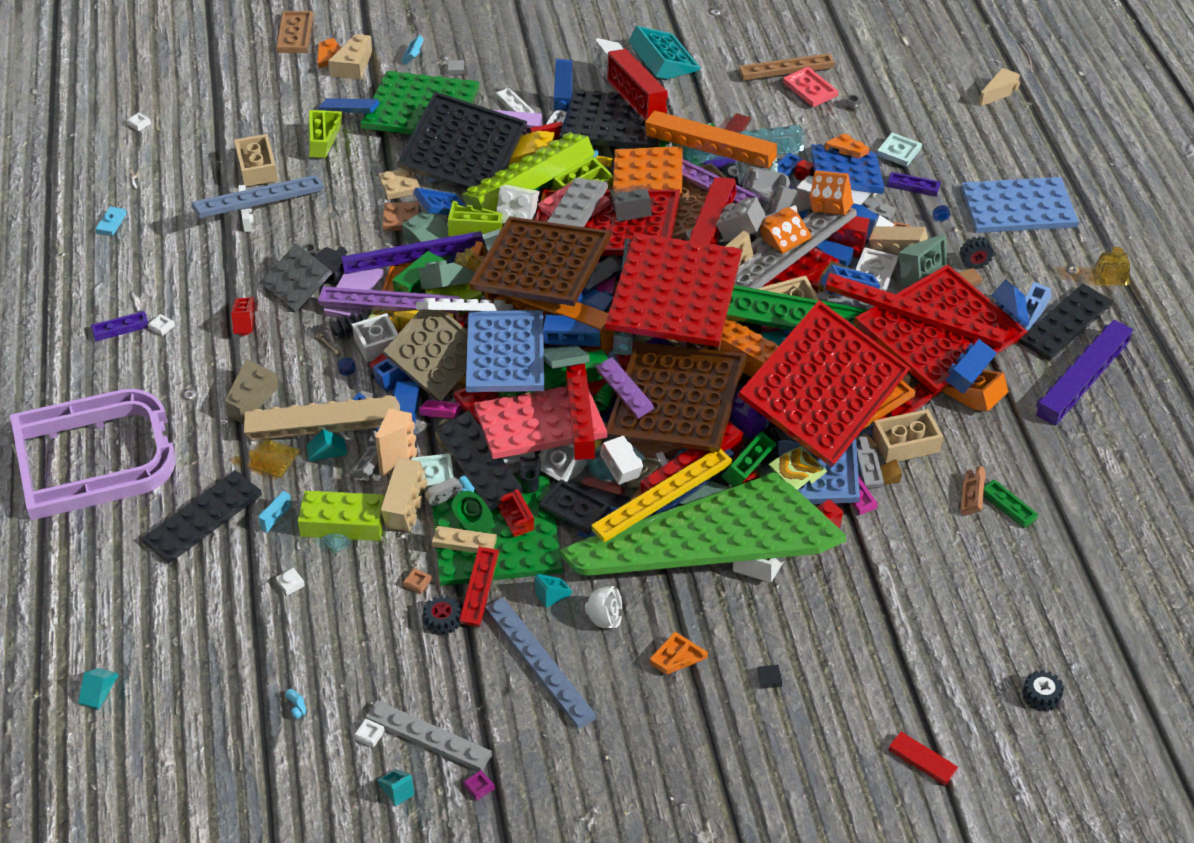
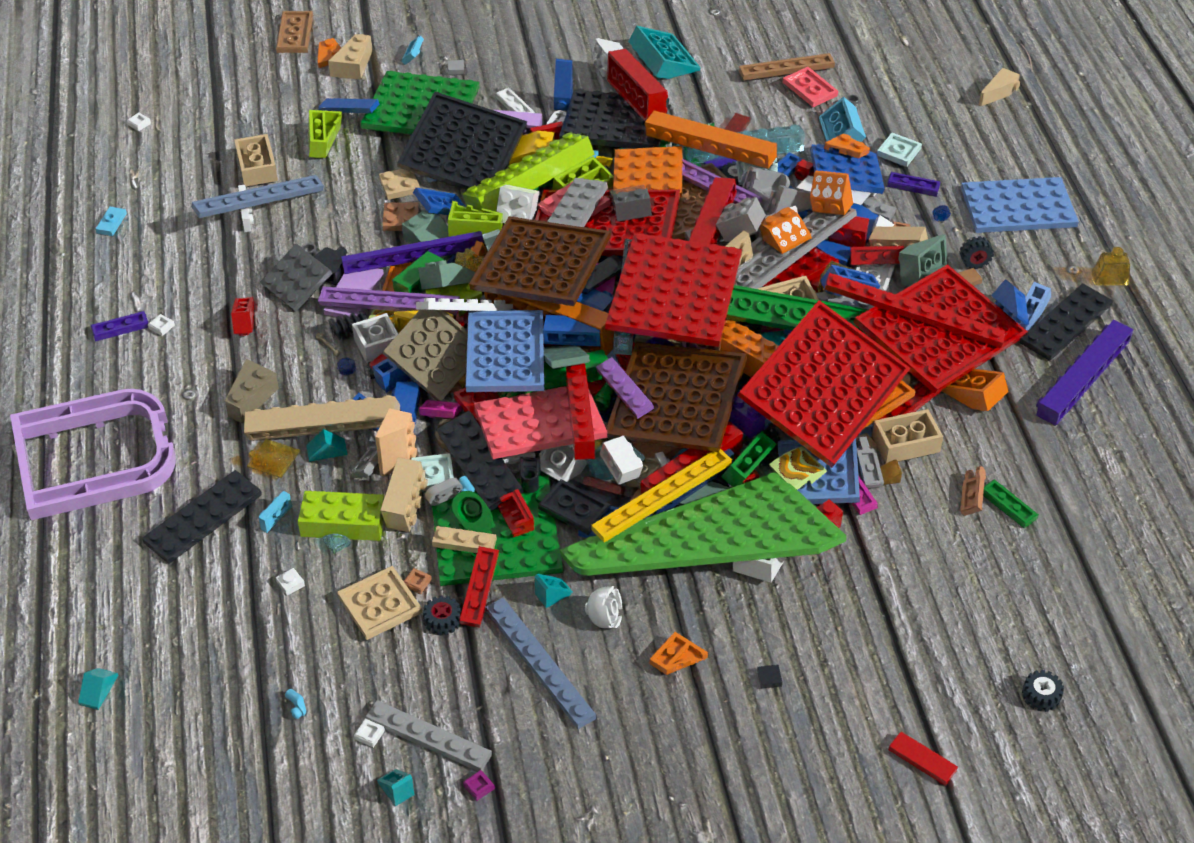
blue brick [945,339,997,394] -> none
none -> tan plate [337,566,422,640]
none -> medium azure slope [819,97,866,142]
none -> red plate [850,246,904,265]

